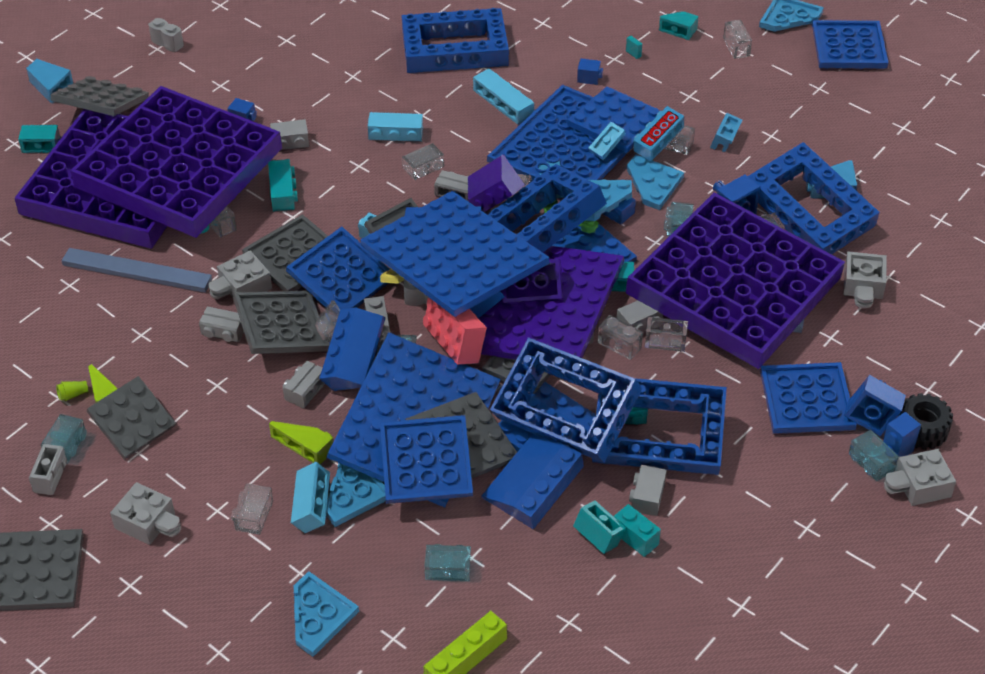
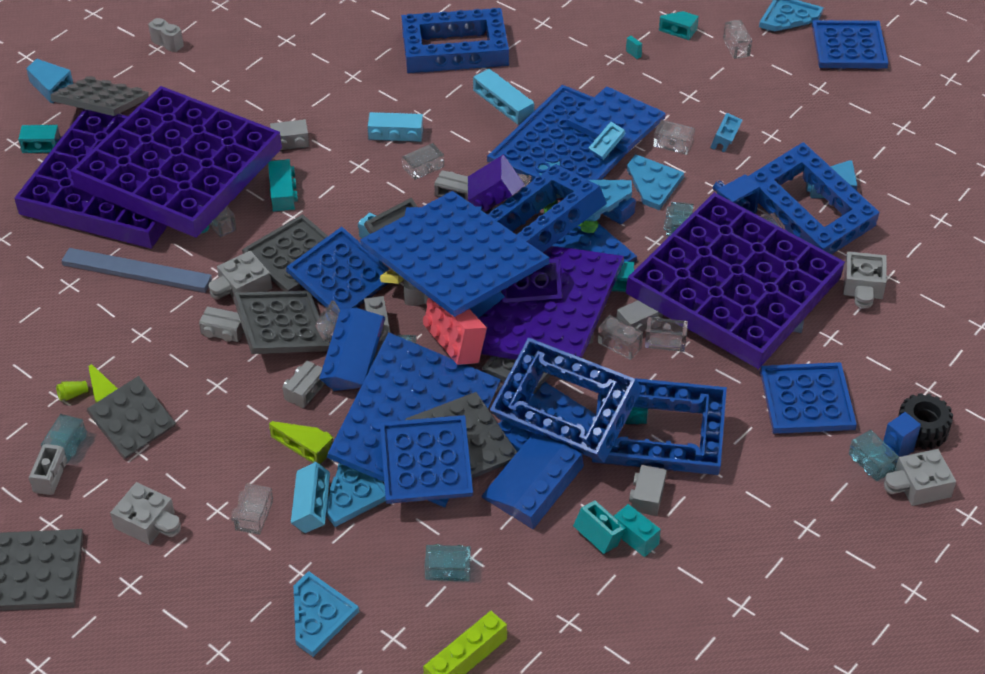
blue brick [227,98,257,121] -> none
blue brick [577,58,603,85] -> none
dark azure brick [633,106,684,162] -> none
blue brick [844,375,906,436] -> none

